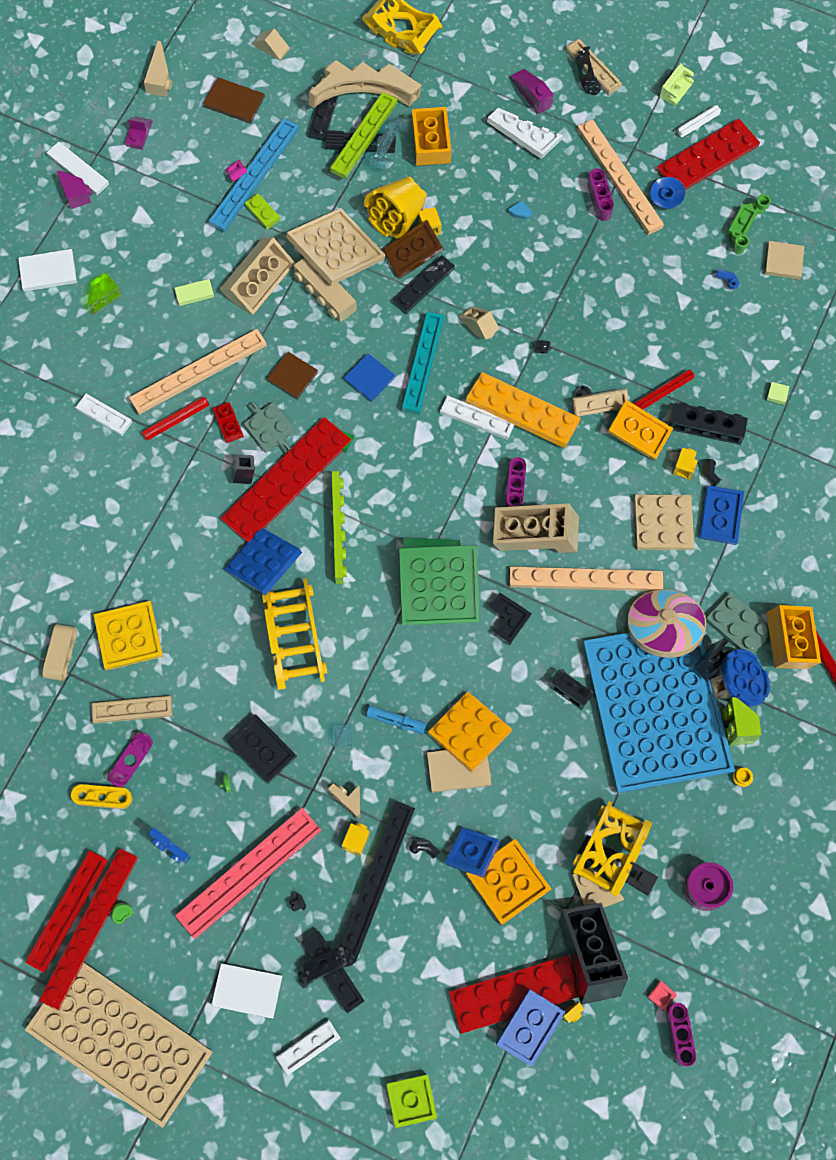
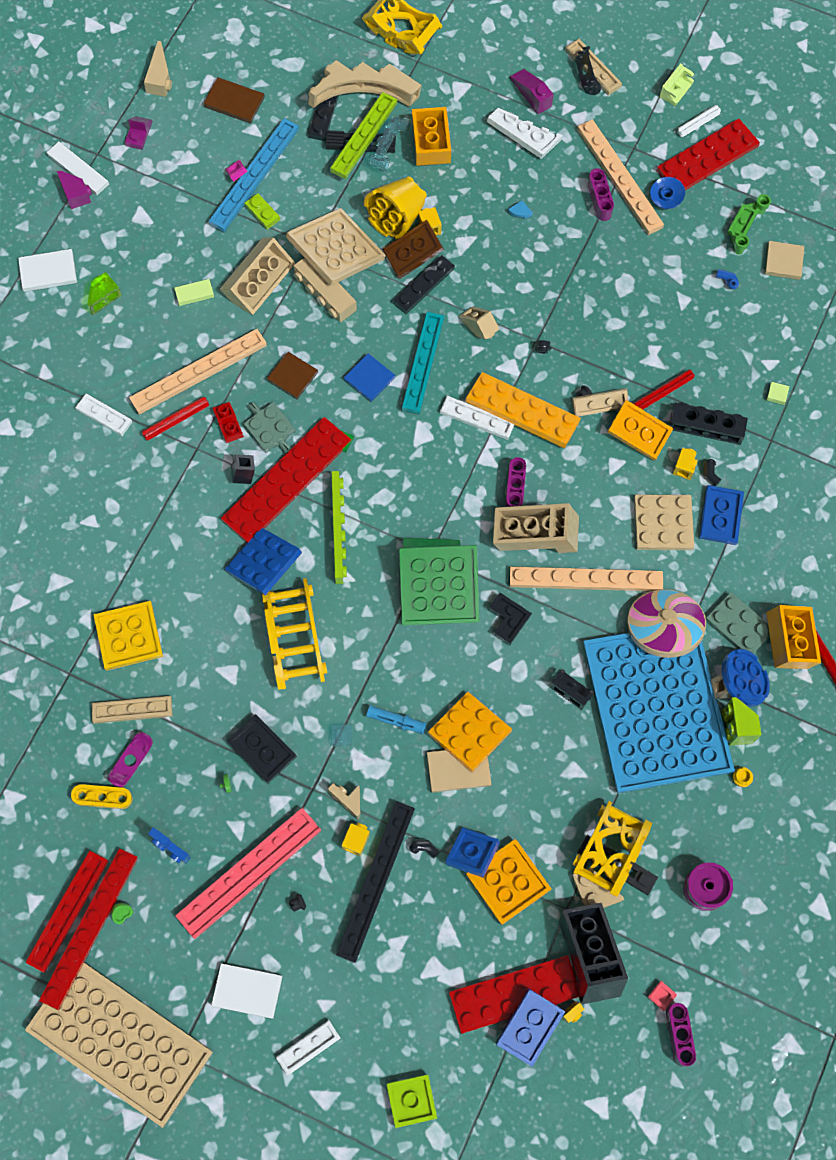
tan beam [43,624,77,681] -> none
tan slope [252,28,290,61] -> none
black piece [298,947,356,988] -> none
black plate [301,930,365,1014] -> none
black hinge [694,638,733,681] -> none

